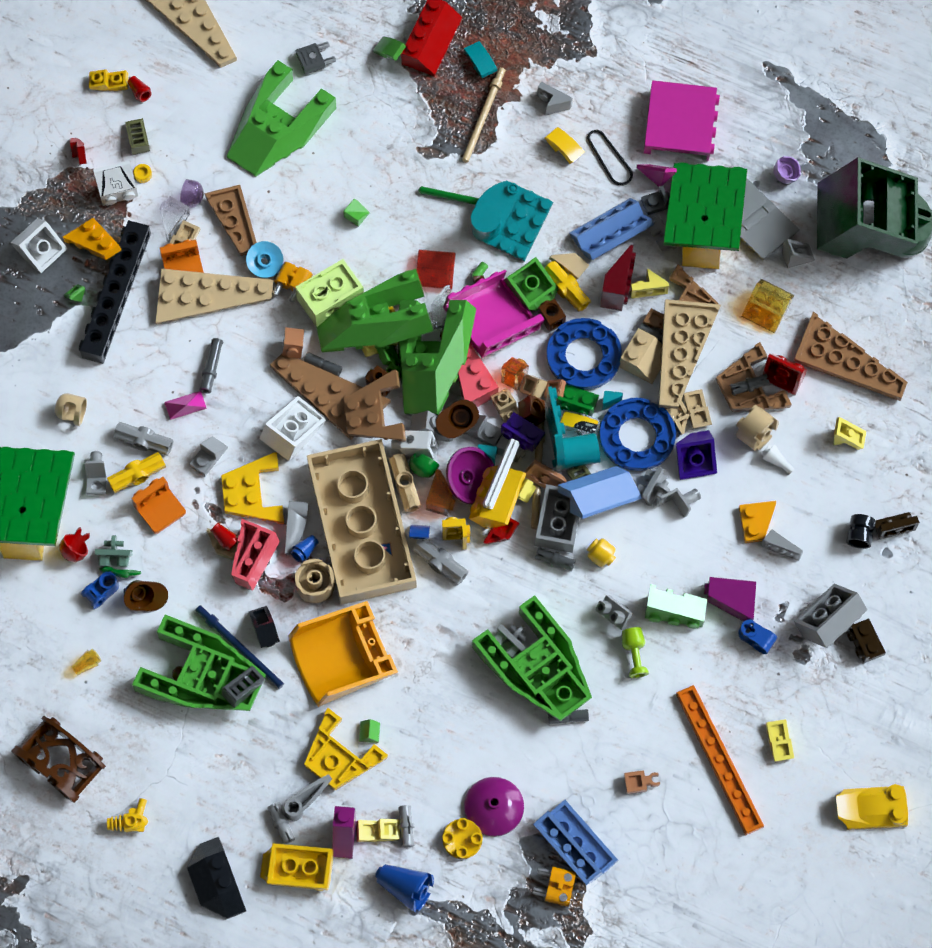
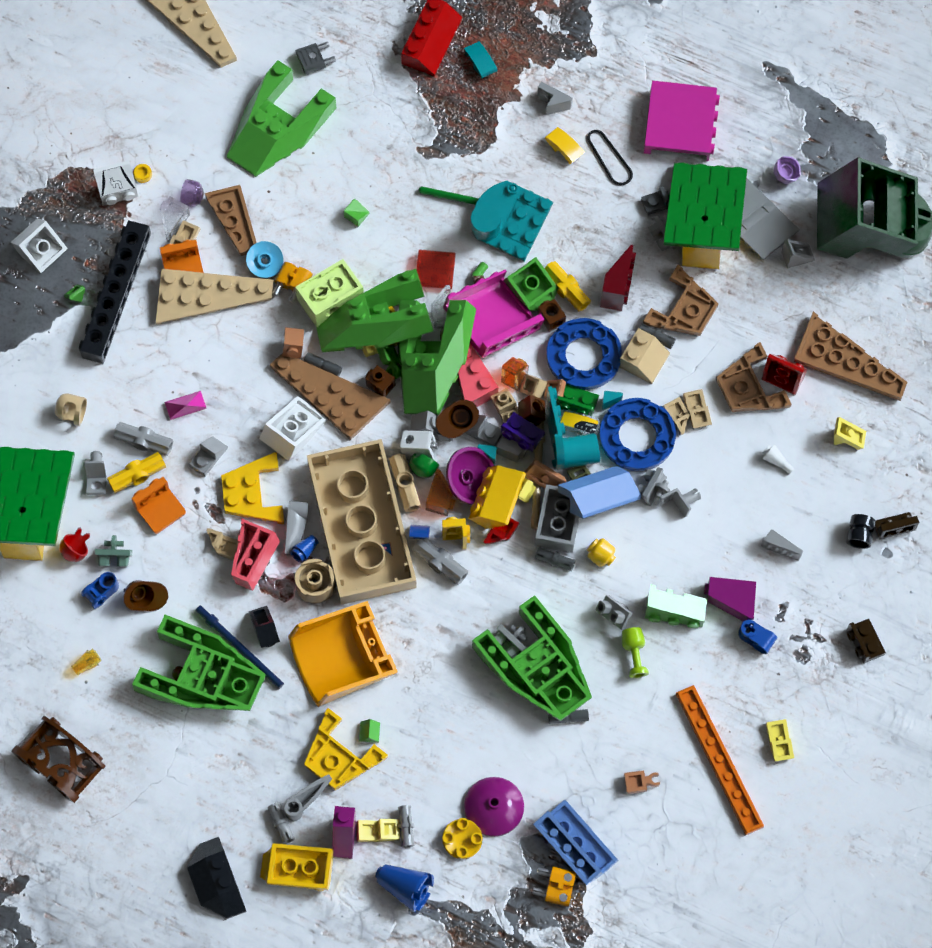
light orange wing [62,218,121,260] -> none
red slope [70,138,87,164] -> none
yellow slope [89,69,128,91] -> none
green piece [99,566,141,578] -> none
yellow piece [107,798,148,832] -> none
olive slope [125,118,150,155] -> none
red cone [128,76,152,102] -> none
dark grey pin [199,338,223,394] -> none
red cone [210,523,238,551] -> none
dark grey slope [222,666,266,708] -> none
medium nougat wing [344,370,406,442] -> none
bright green slope [373,36,406,61] -> none
tan bar [462,67,506,163] -> none
white axle [483,439,519,509] -> none
tan slope [549,253,589,280] -> none
medium blue slope [569,198,654,260] -> none
light yellow slope [630,269,669,298] -> none
dark pink slope [636,164,677,187] -> none
tan wing [659,299,721,409] -> none
dark purple slope [676,430,717,480] -> none
dark grey pin [730,373,770,396] -> none
tan brick [736,405,779,451] -> none
light orange wing [739,501,776,543] -> none
clear yellow slope [741,279,795,333] -> none
light grey brick [794,583,868,648] -> none
yellow slope [836,784,908,830] -> none

